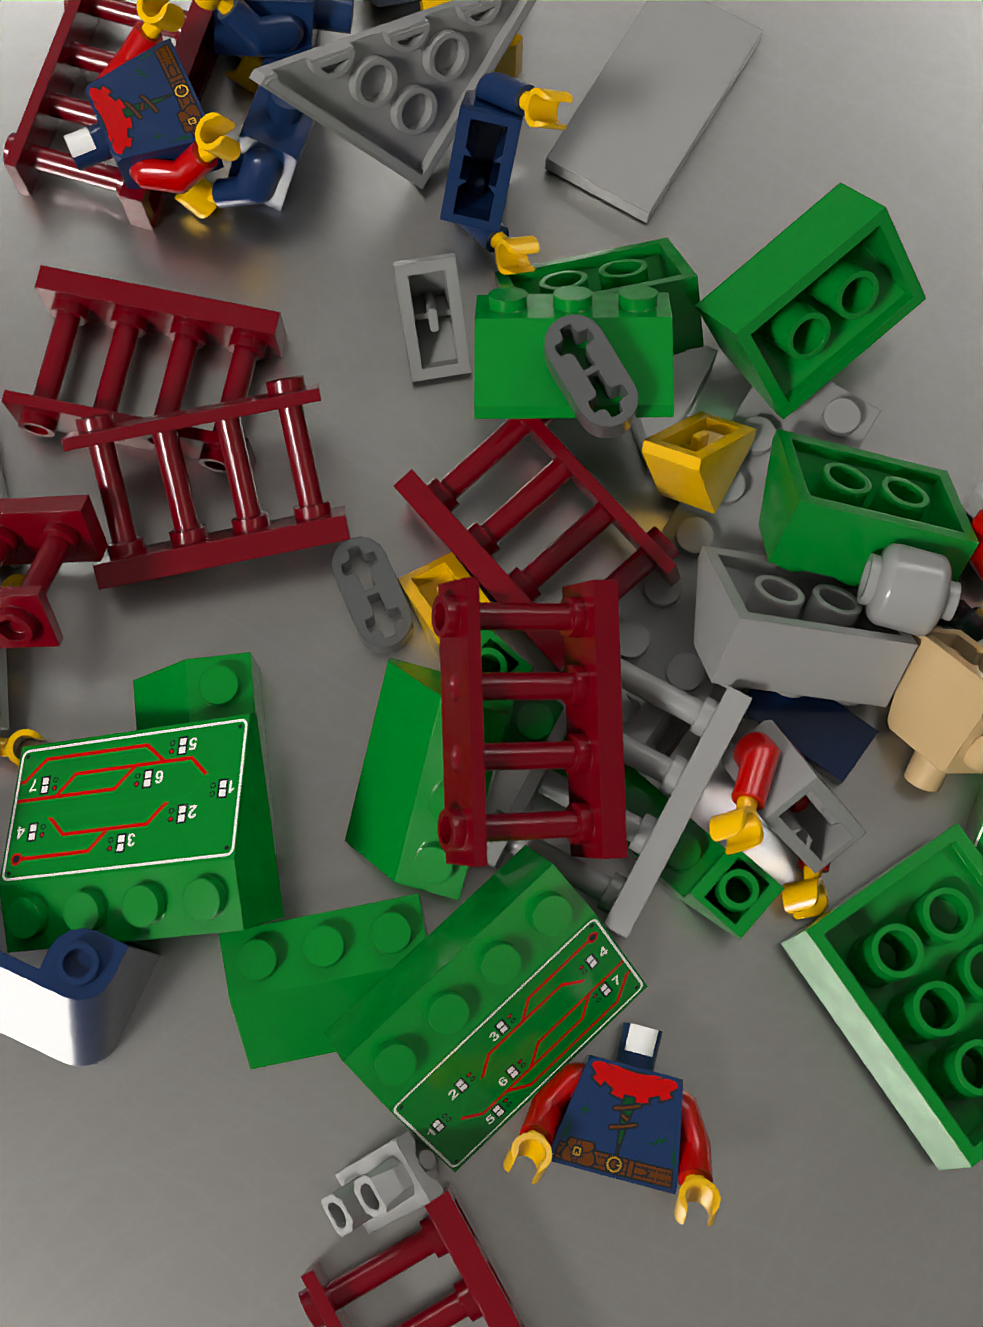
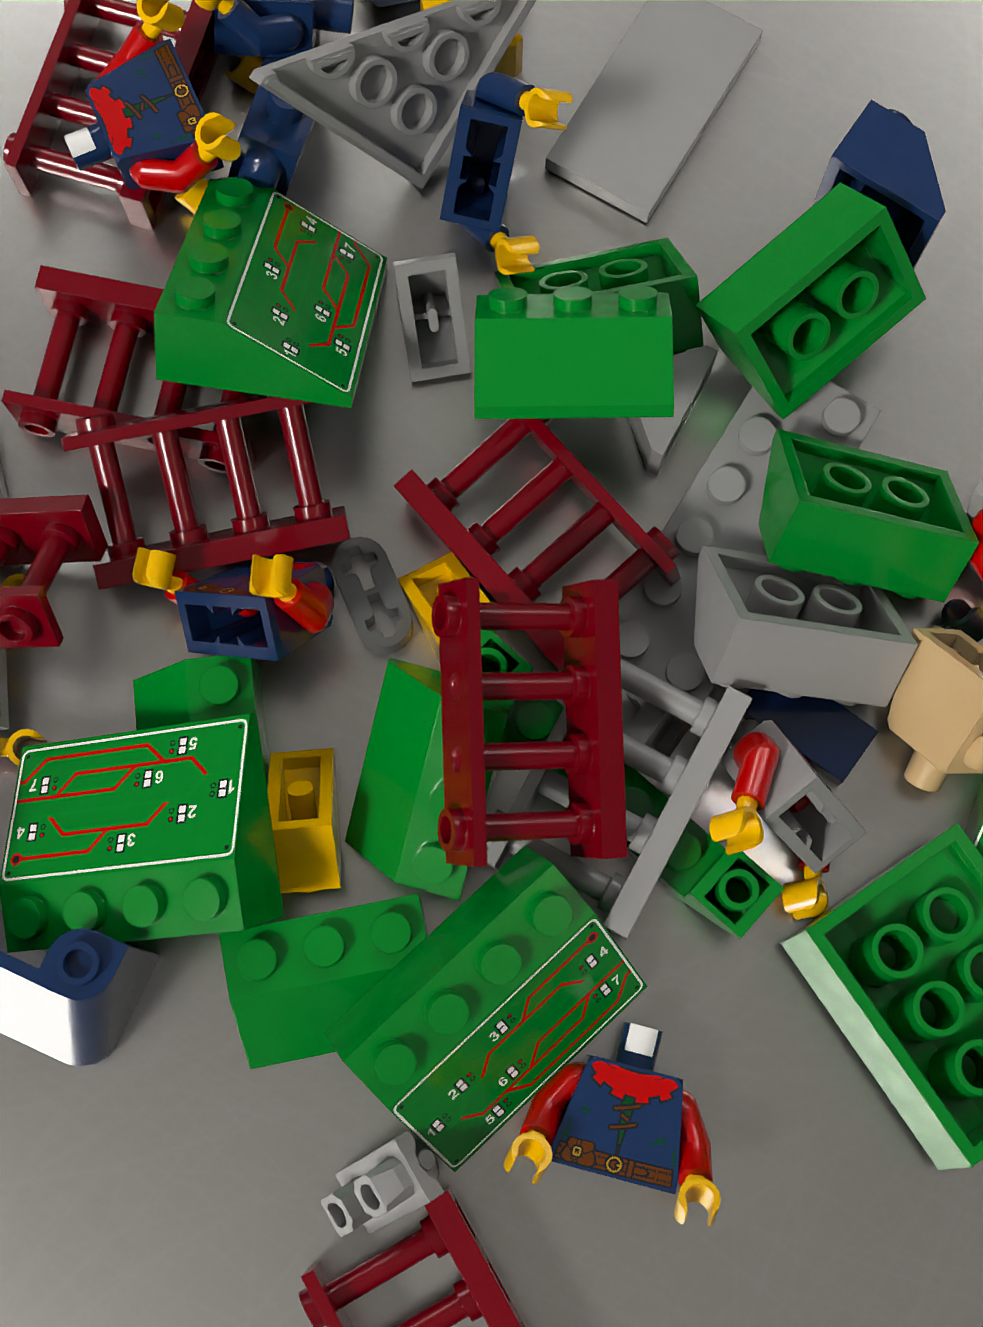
dark grey beam [544,314,638,438] -> none
yellow slope [642,411,756,514] -> none
light grey head [857,543,961,636] -> none
none -> torso [132,547,334,661]
none -> green slope [154,177,388,408]
none -> yellow slope [267,748,341,893]
none -> dark blue slope [812,100,946,269]

